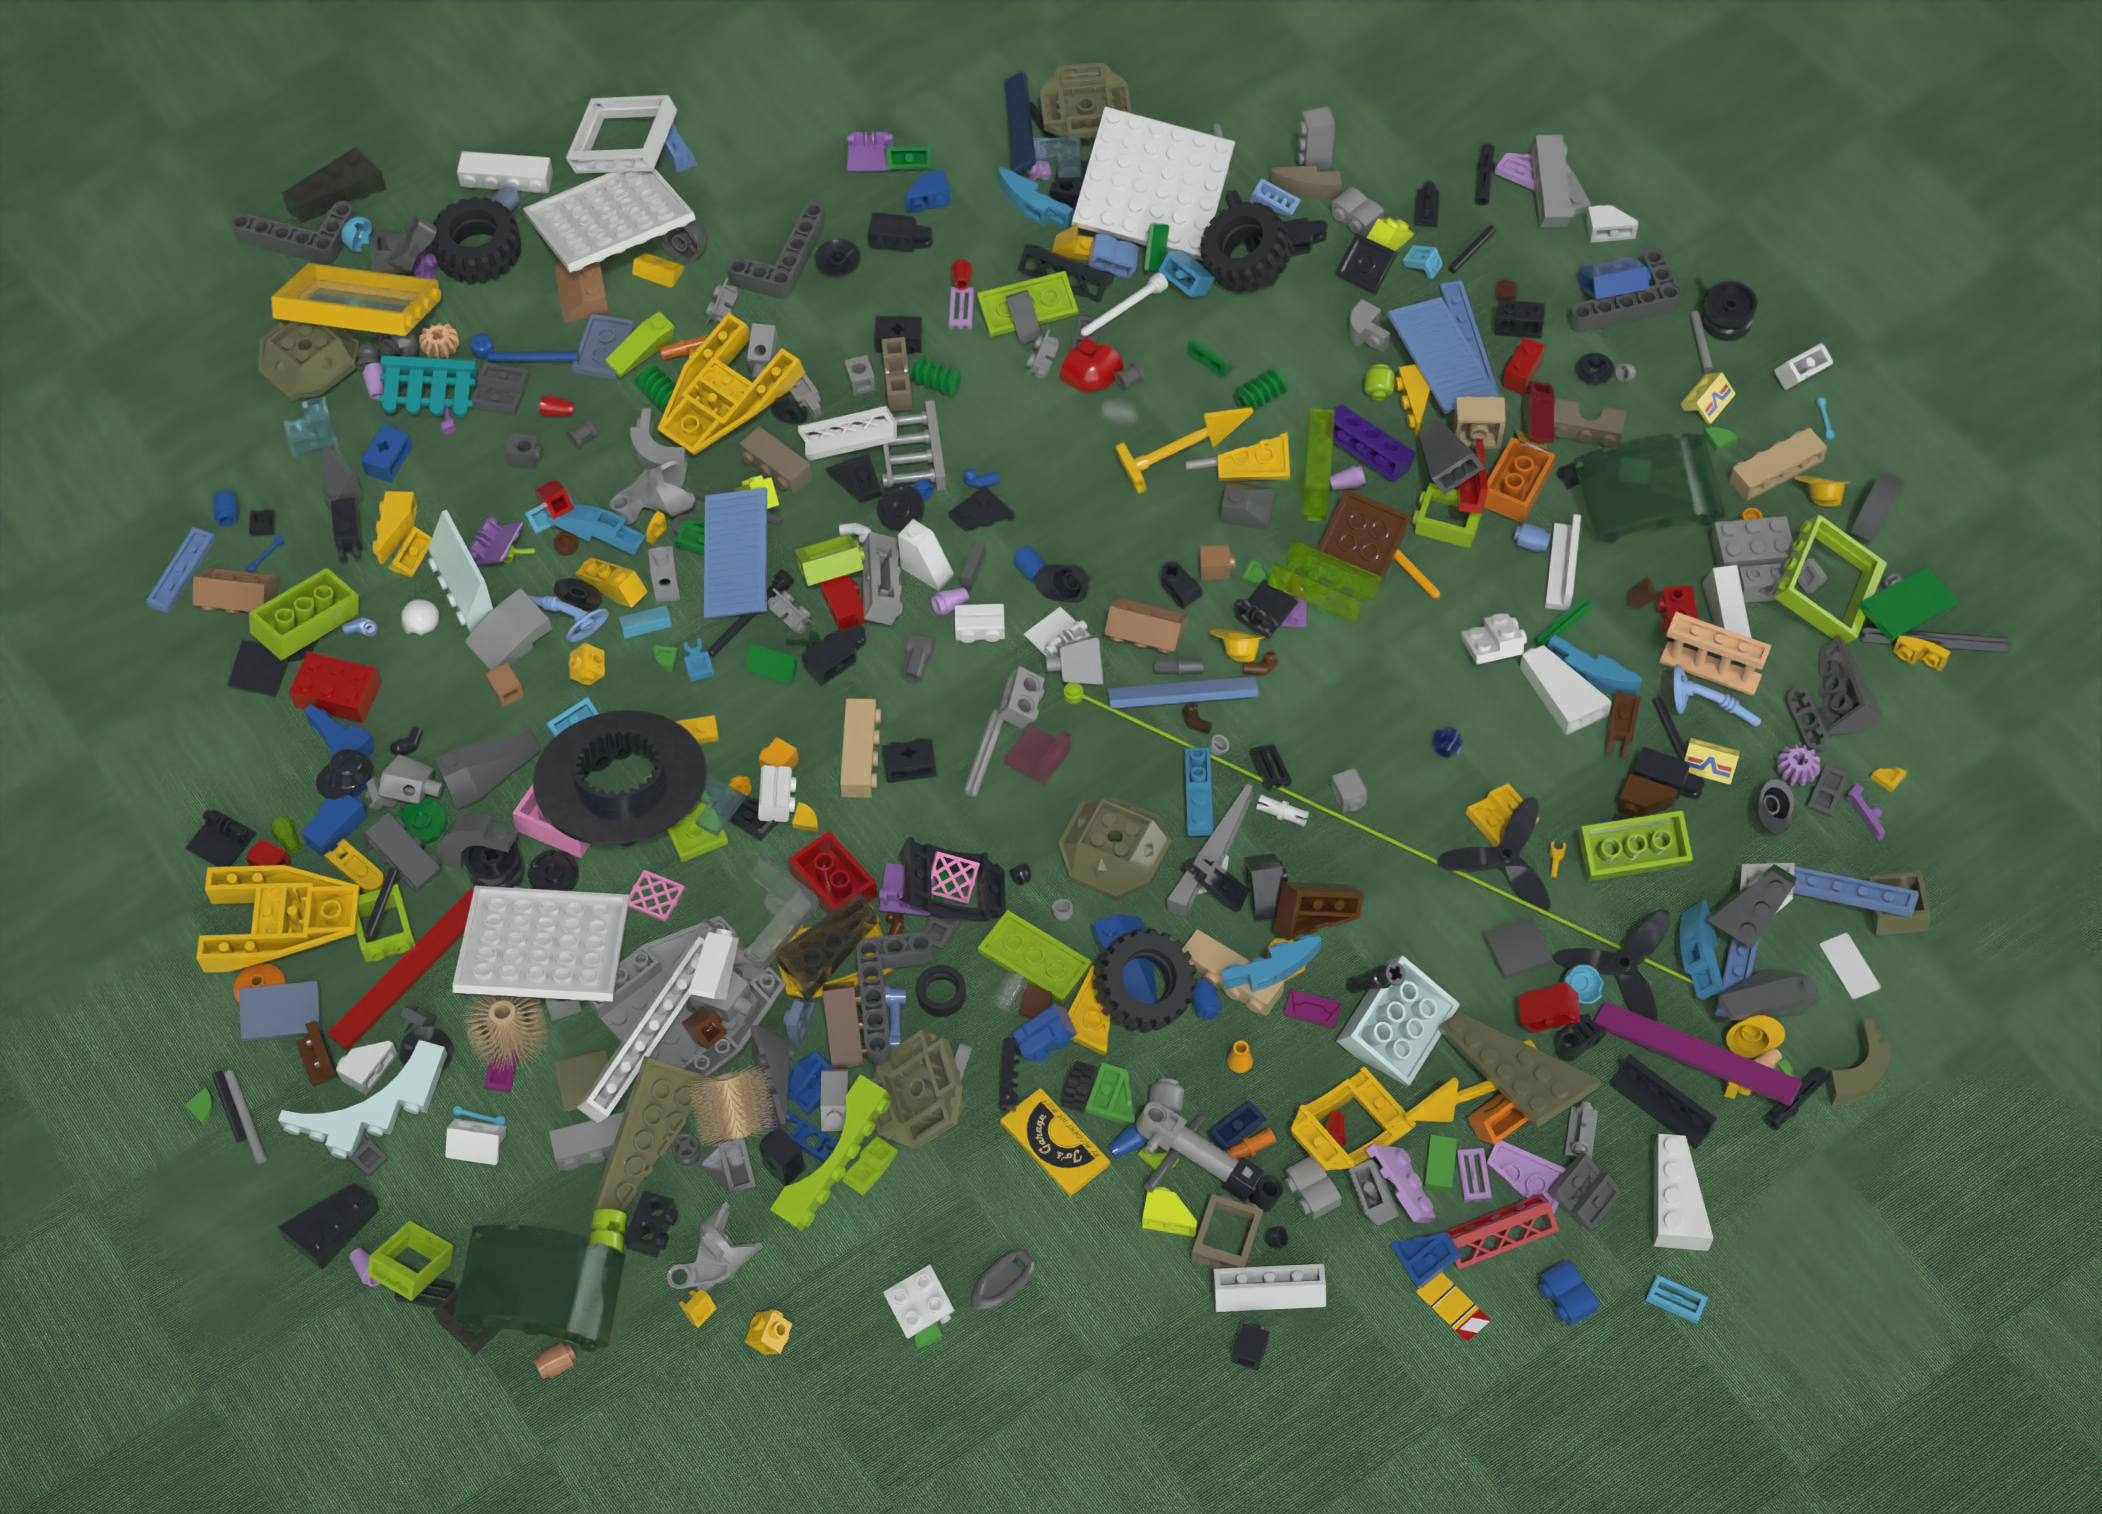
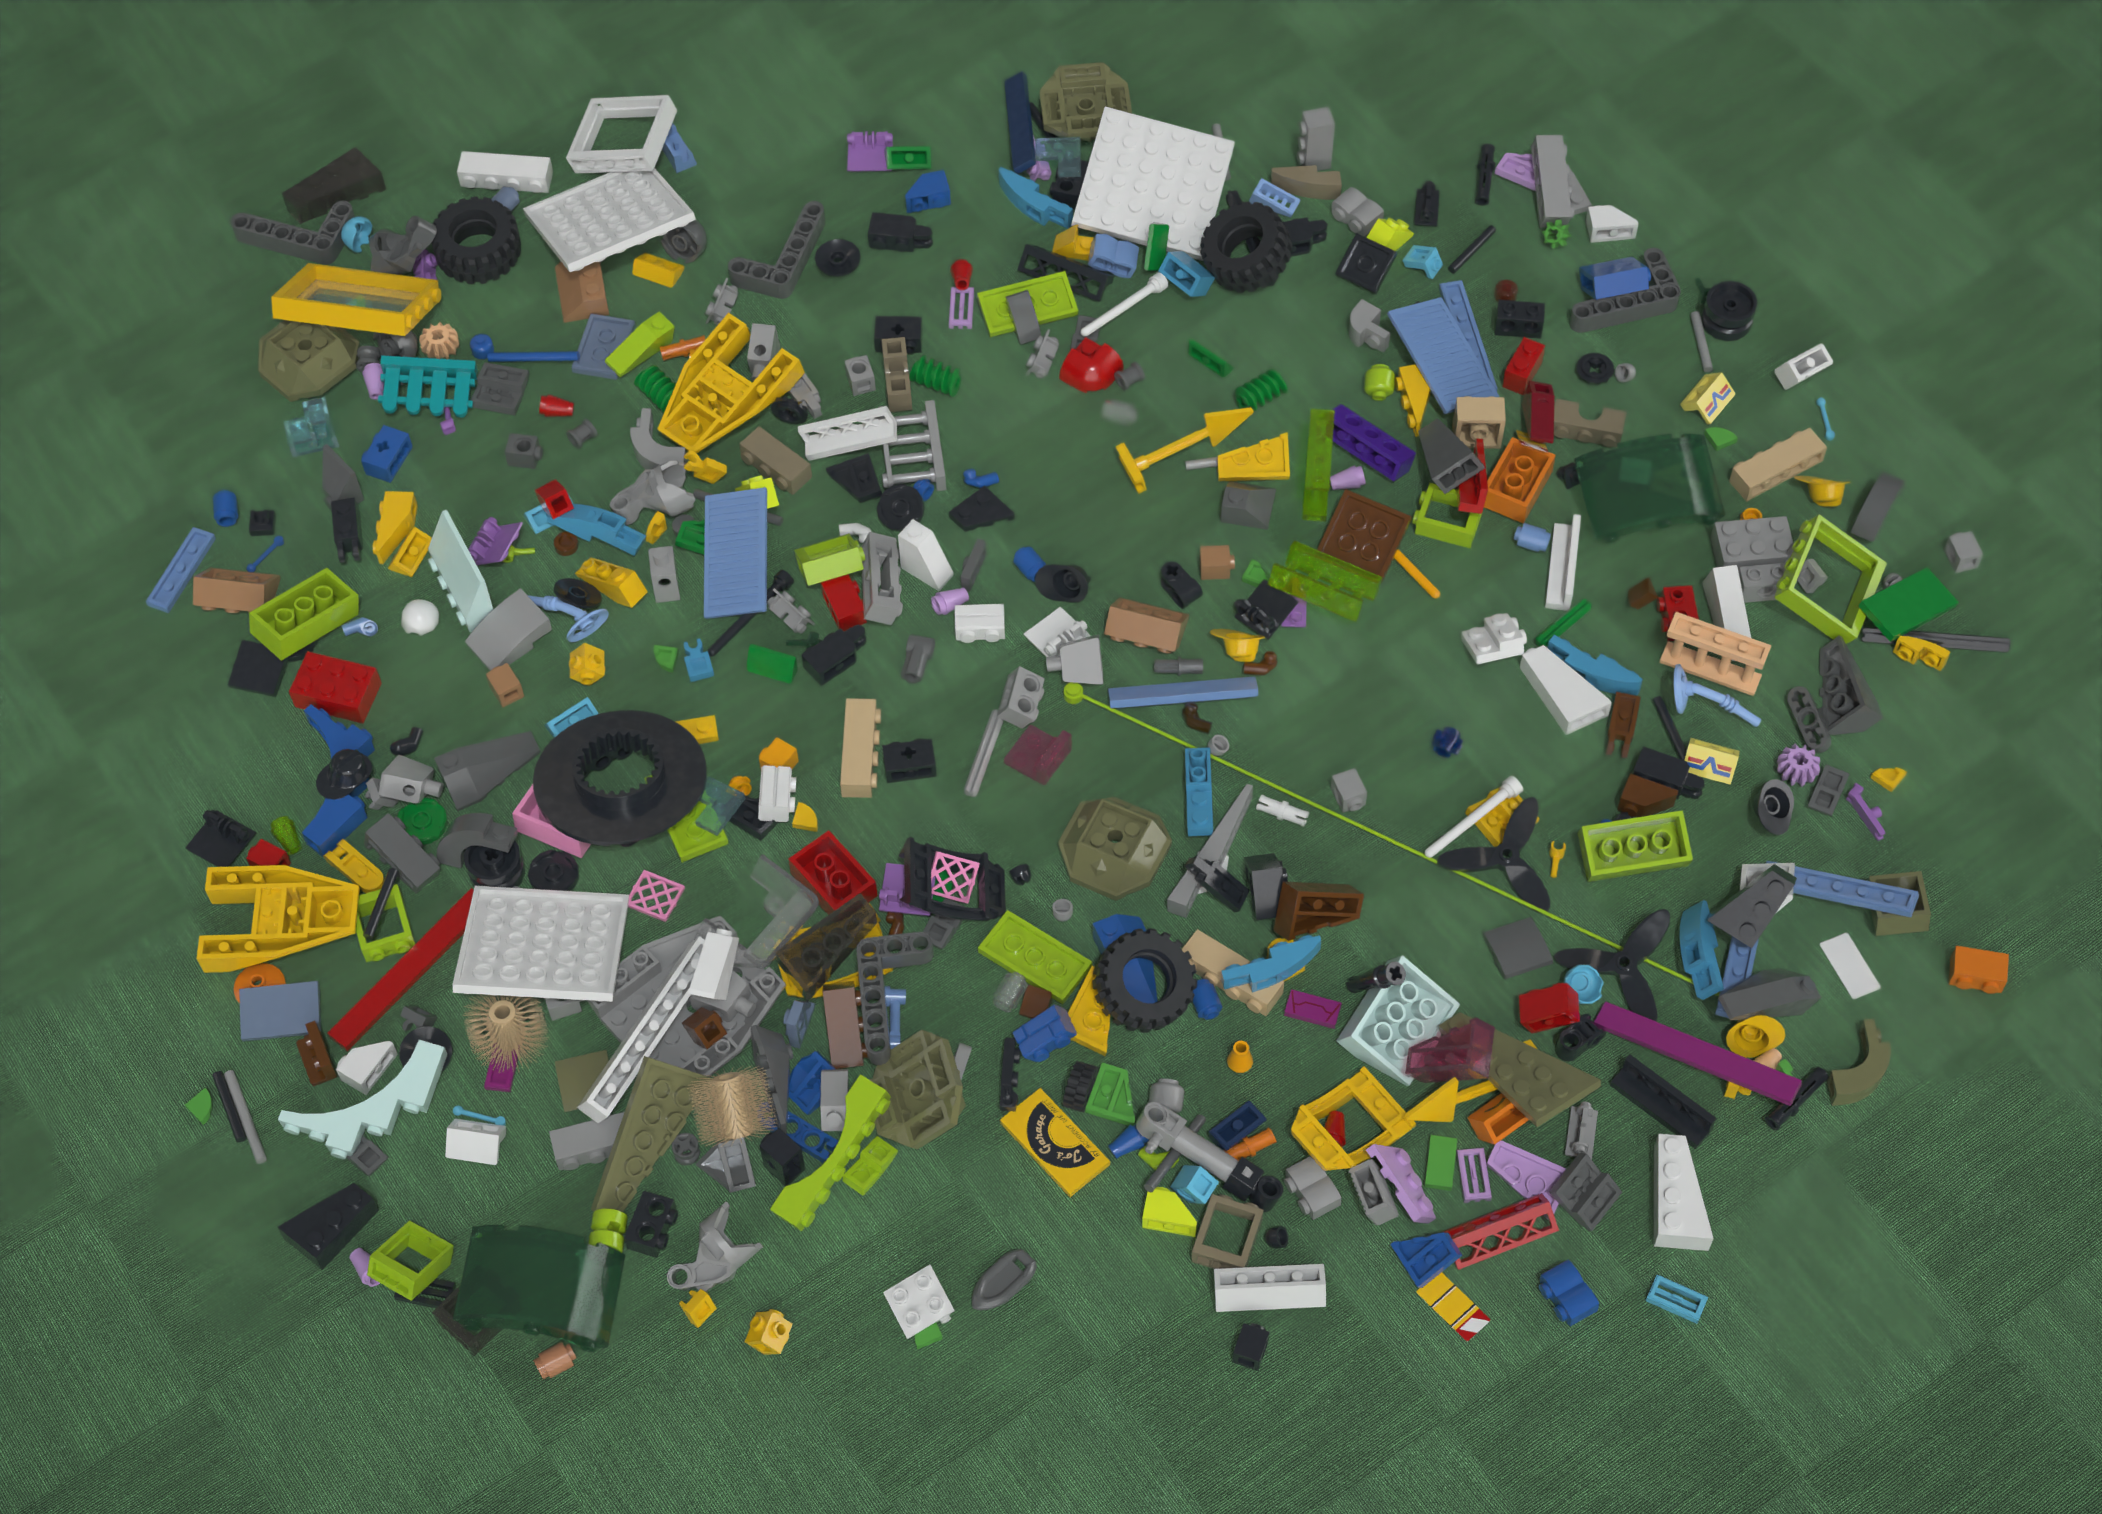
medium azure slope [619,605,672,639] -> none
black tyre [916,965,966,1017] -> none
black tile [1250,744,1292,790] -> none
none -> yellow plate [683,451,727,484]
none -> medium azure brick [1170,1165,1219,1204]
none -> clear pink wedge [1405,1017,1495,1083]
none -> white piece [1425,775,1523,858]
none -> bright green gear [1541,219,1572,249]
none -> light grey brick [1944,531,1983,573]
none -> orange brick [1949,946,2009,994]

